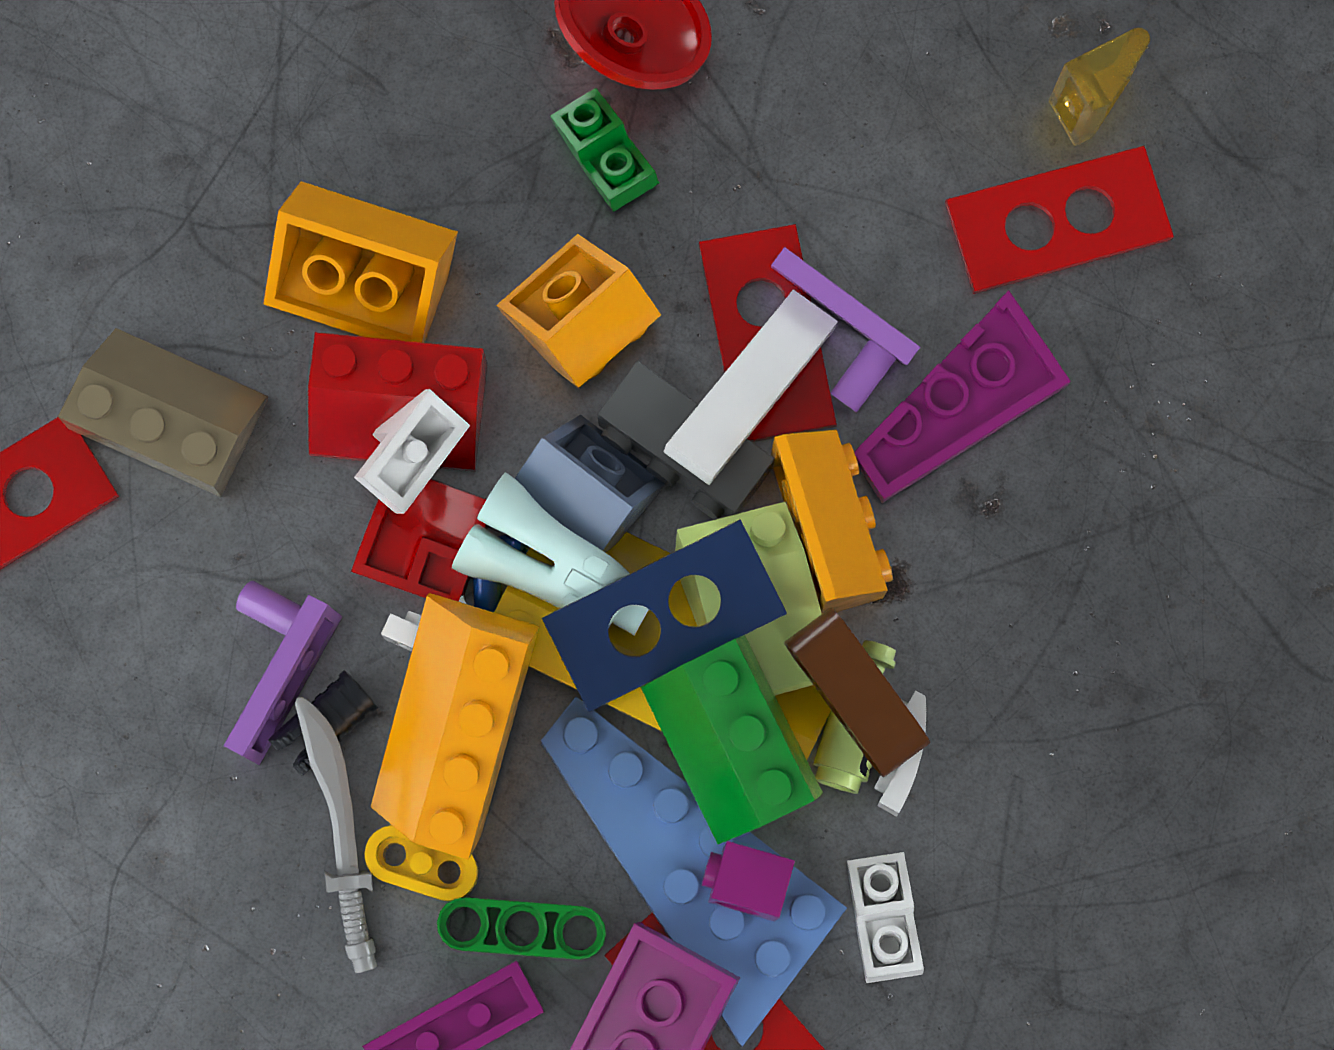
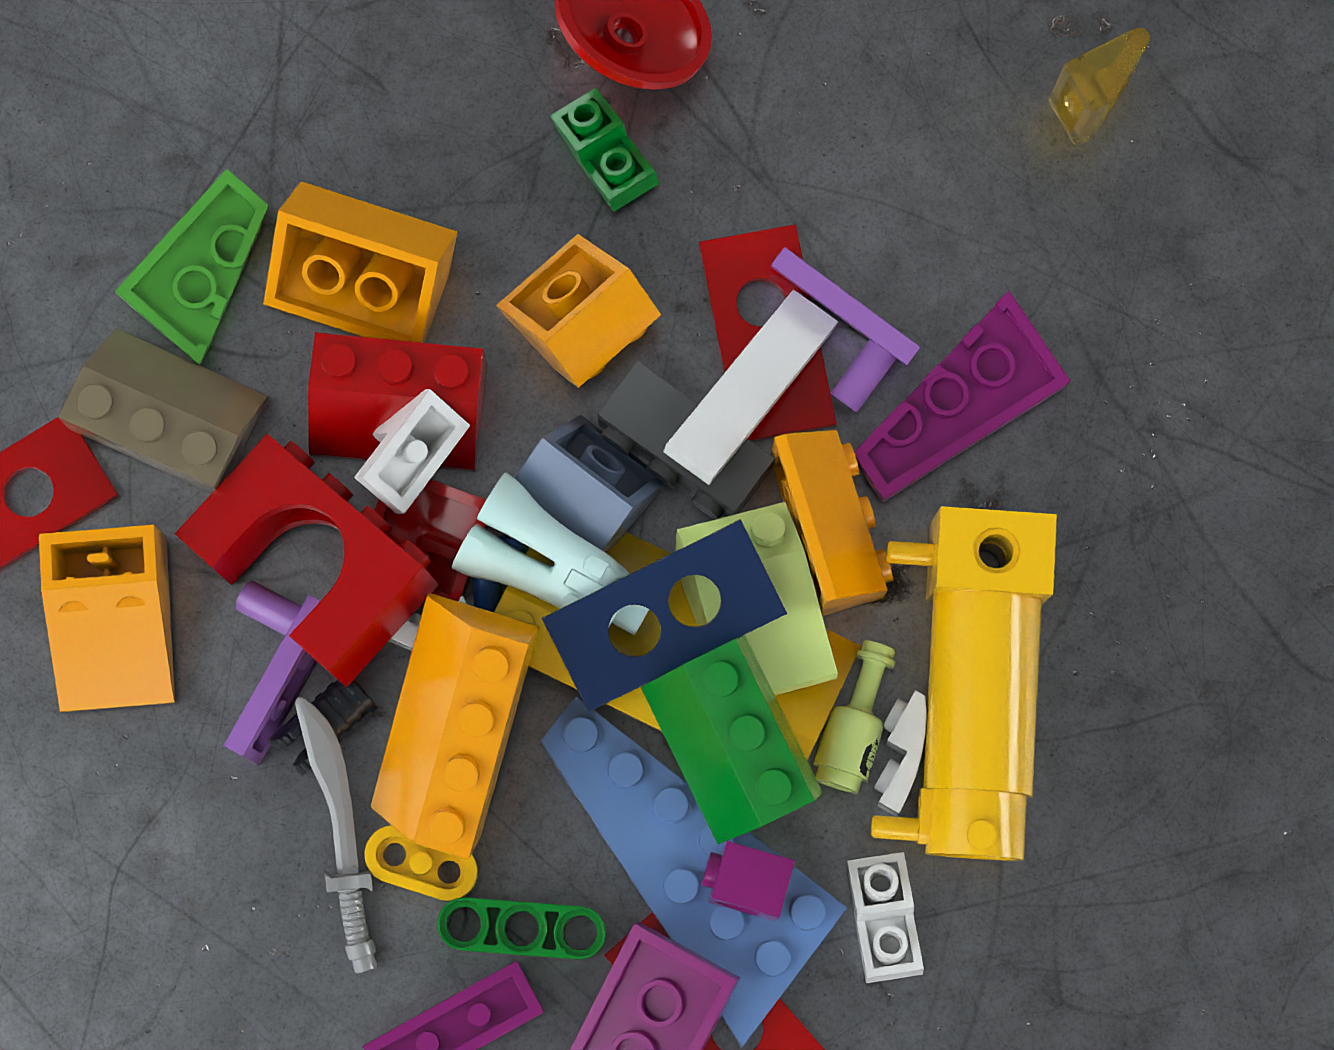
reddish brown beam [784,608,931,778] -> none
red piece [945,146,1174,294] -> none
none -> light orange slope [39,524,175,712]
none -> bright green wing [115,169,269,366]
none -> red arch [174,434,439,687]
none -> yellow piece [871,506,1057,861]

